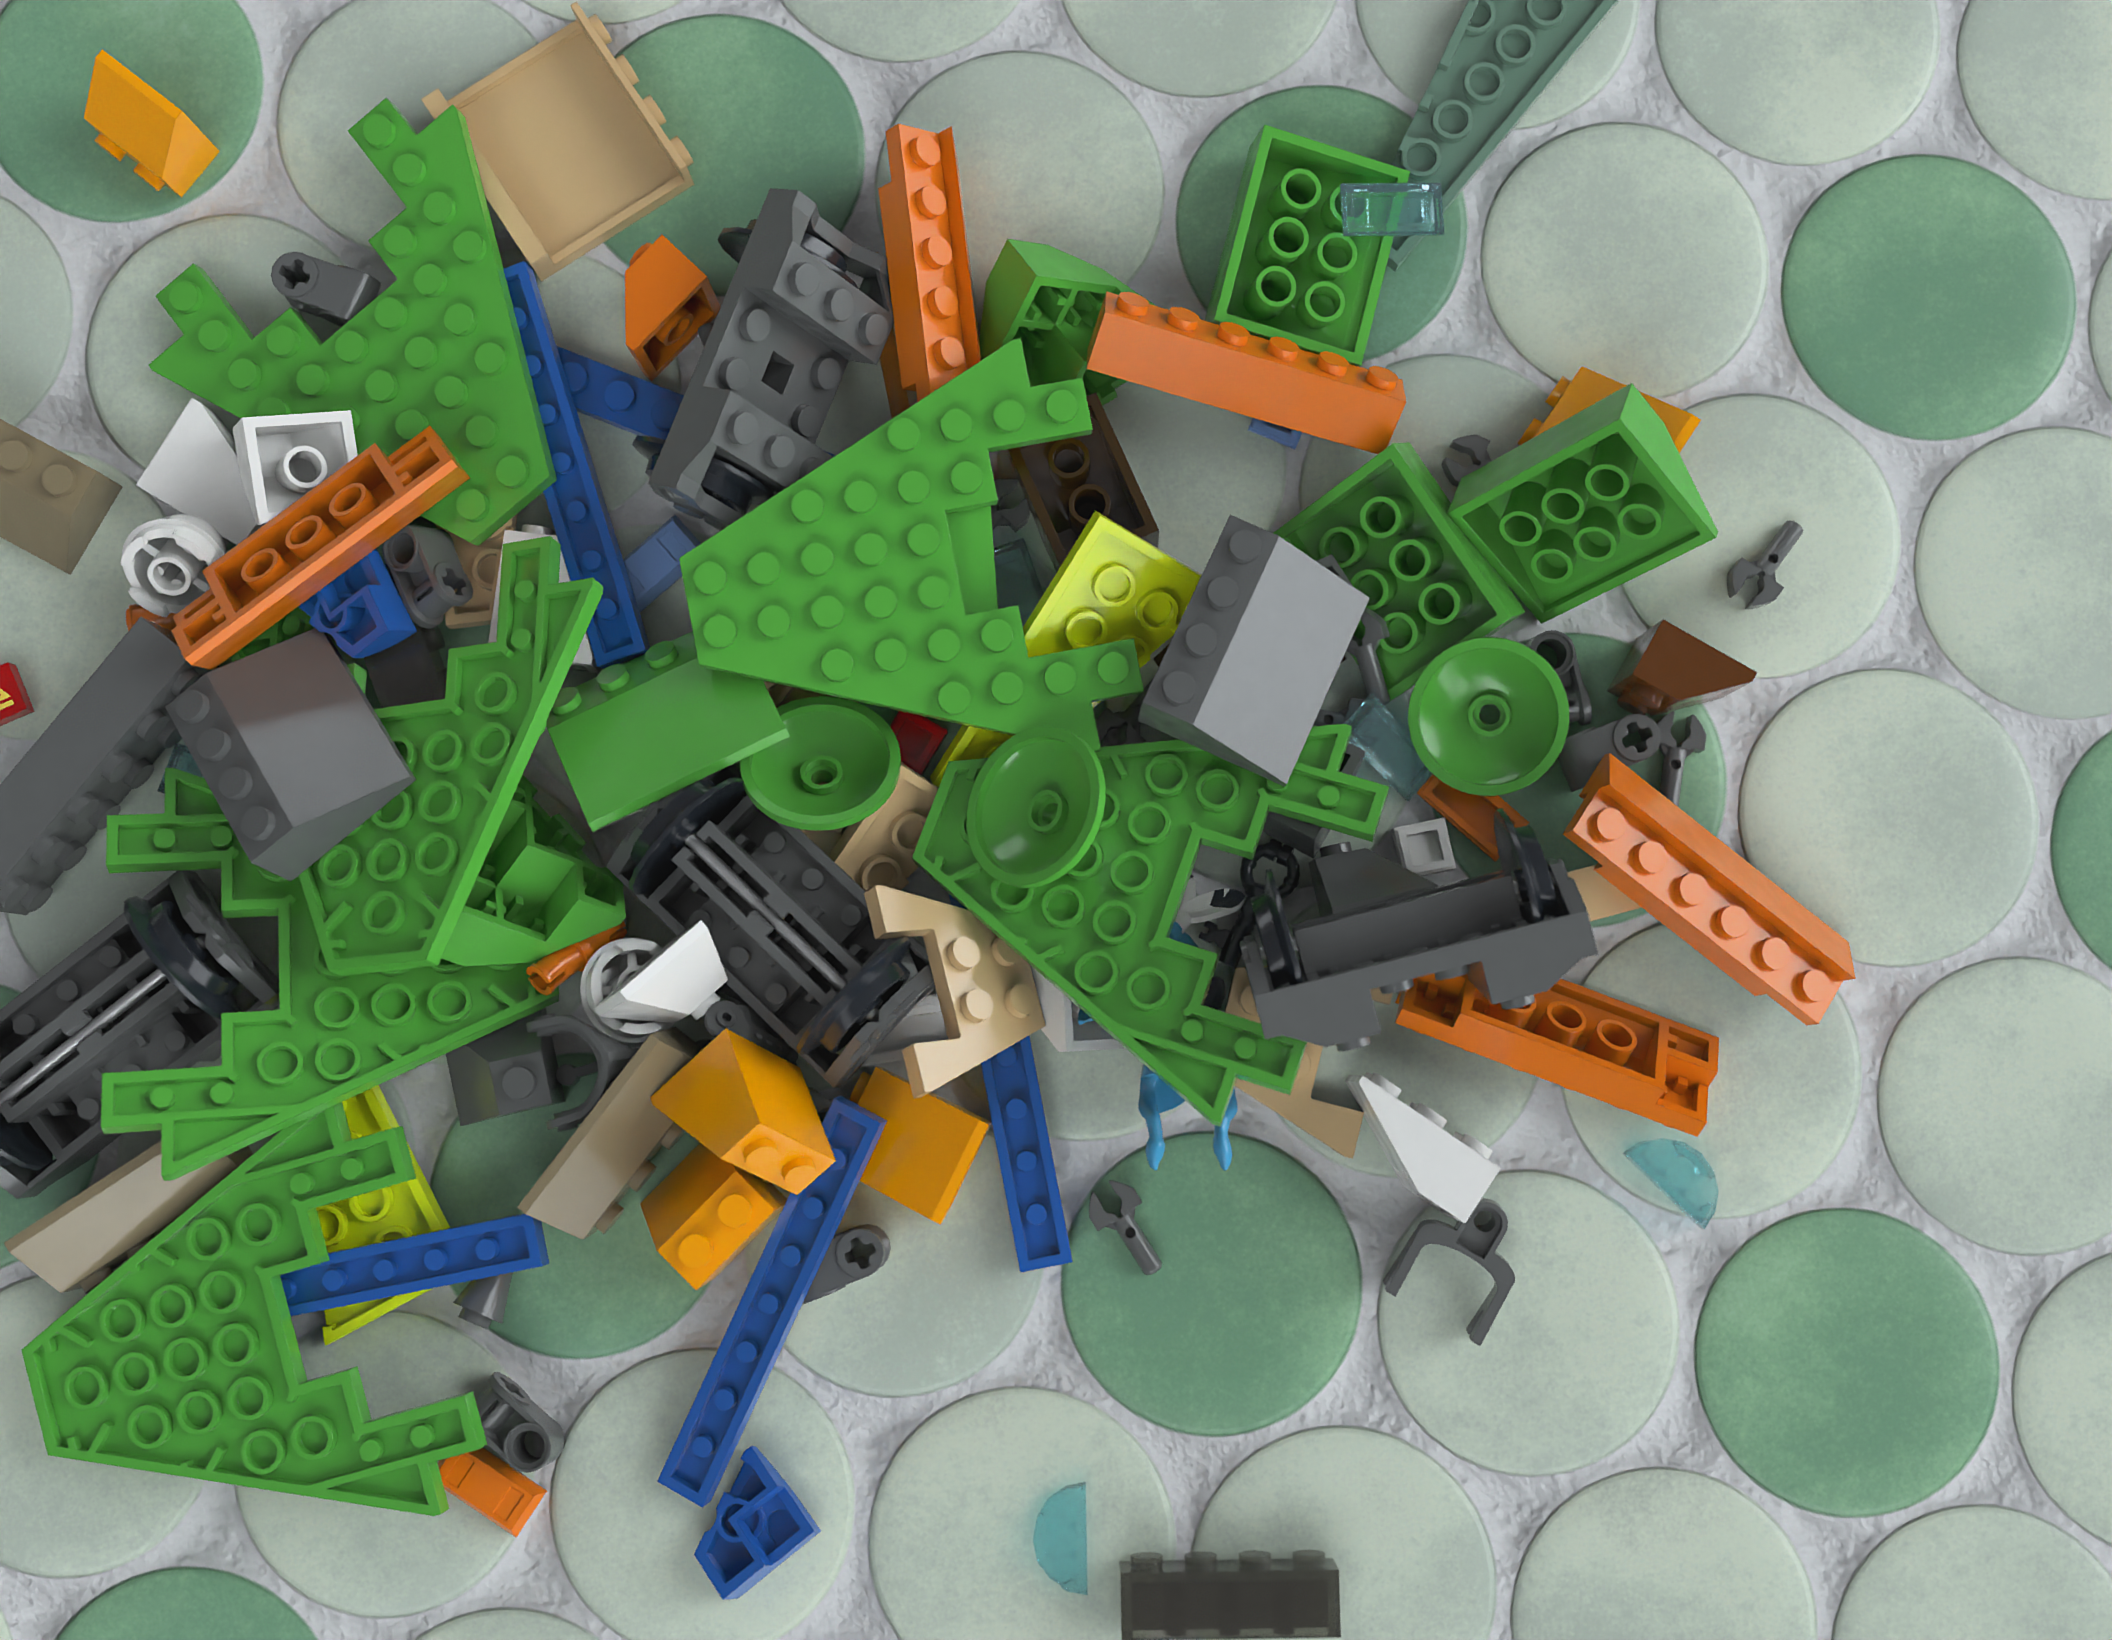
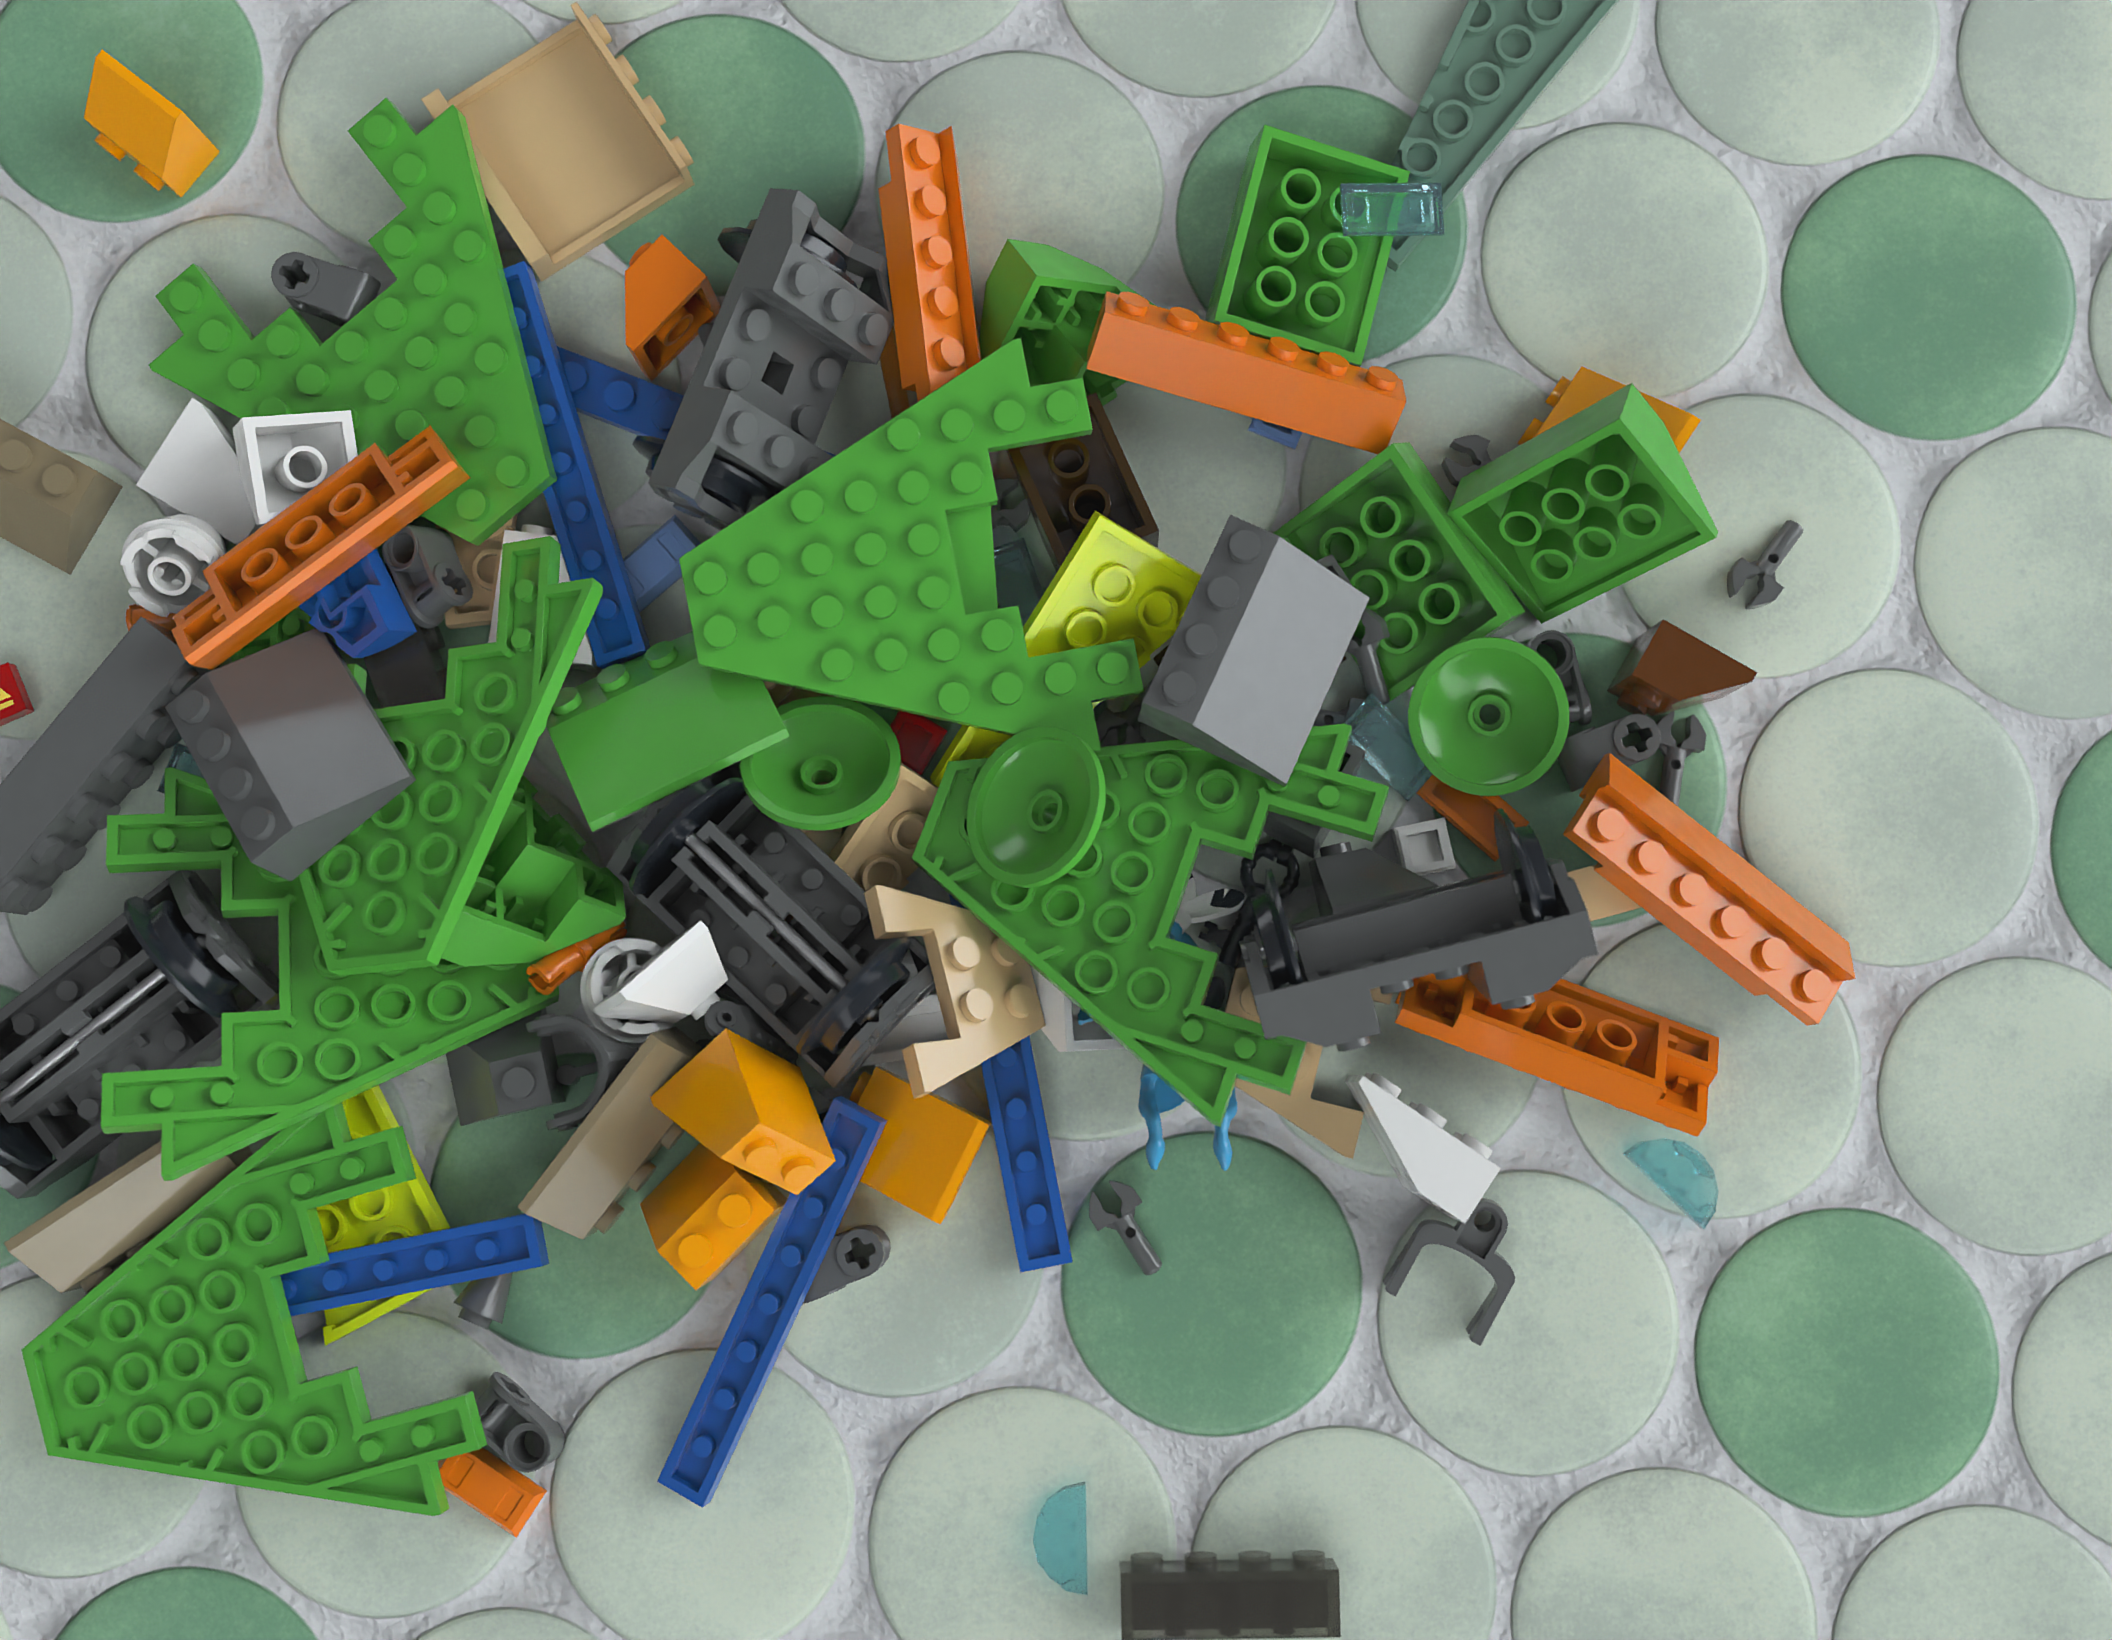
blue slope [694,1446,821,1600] -> none

